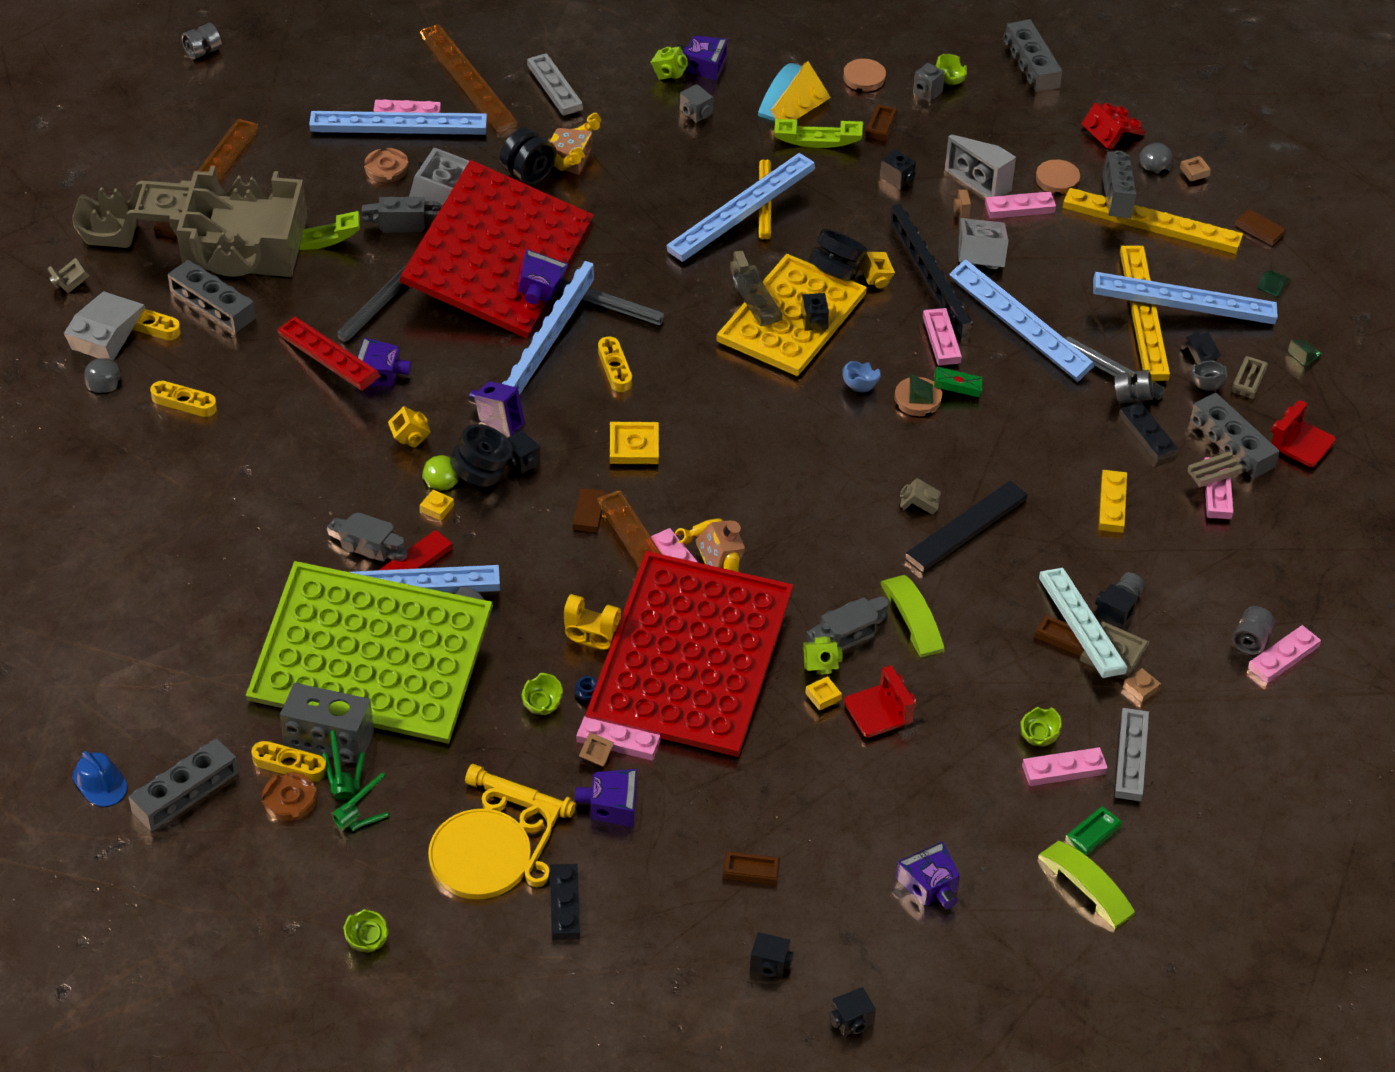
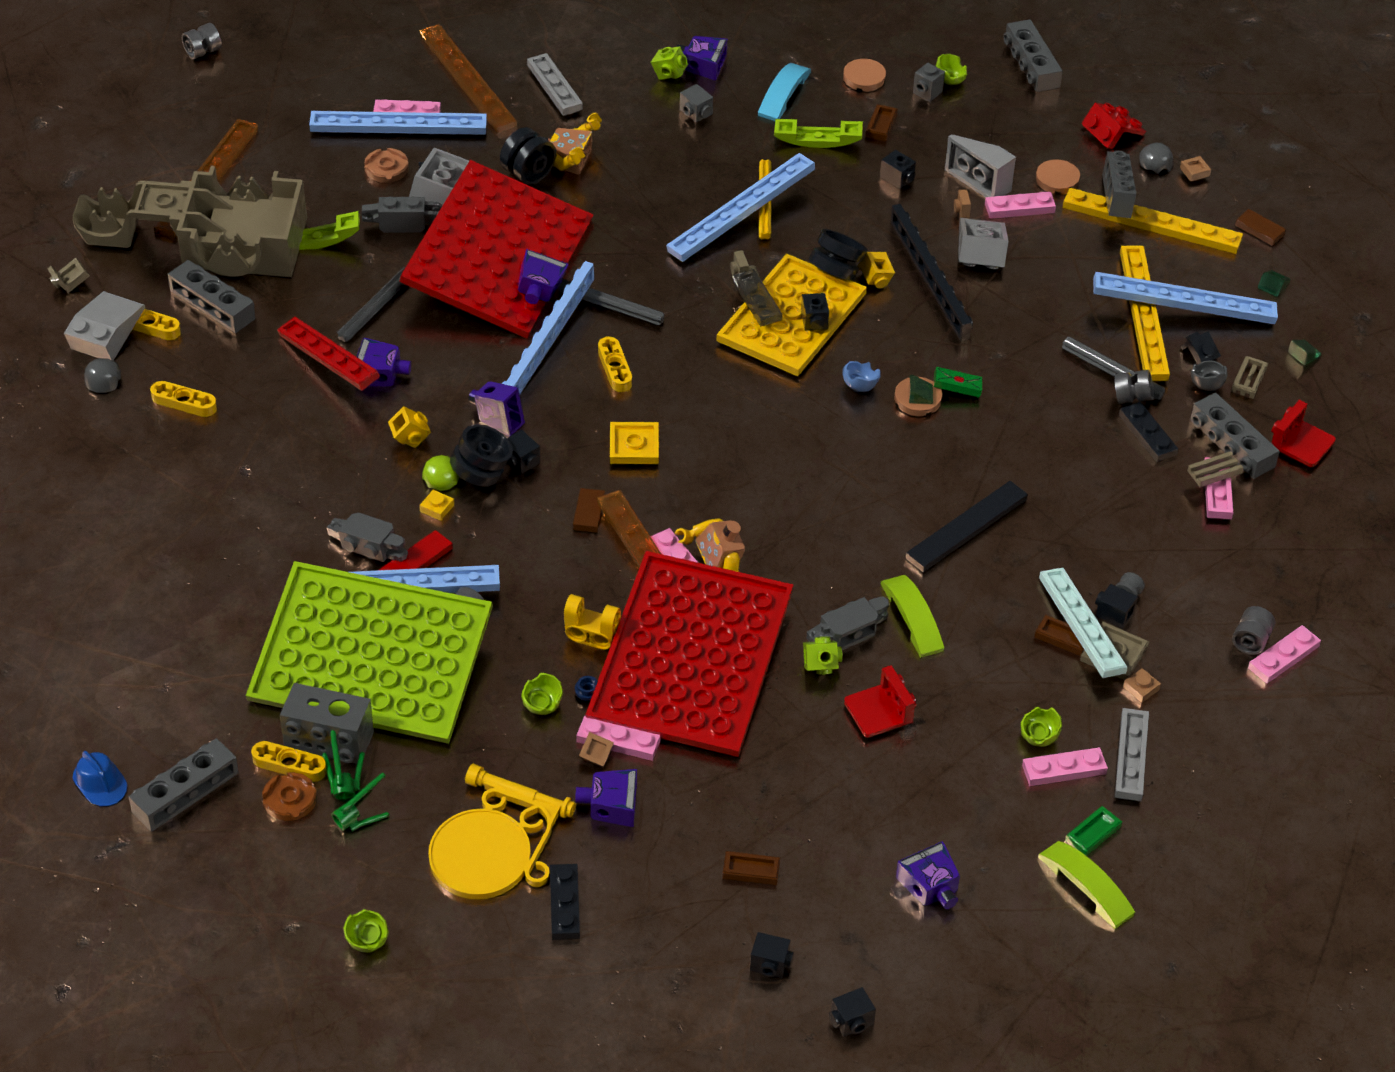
yellow wing [770,61,831,120] -> none
yellow plate [805,676,842,711] -> none
dark tan bracket [900,478,941,514] -> none
bright pink plate [923,308,962,366] -> none
light blue plate [949,259,1094,382] -> none
yellow plate [1099,470,1127,533] -> none

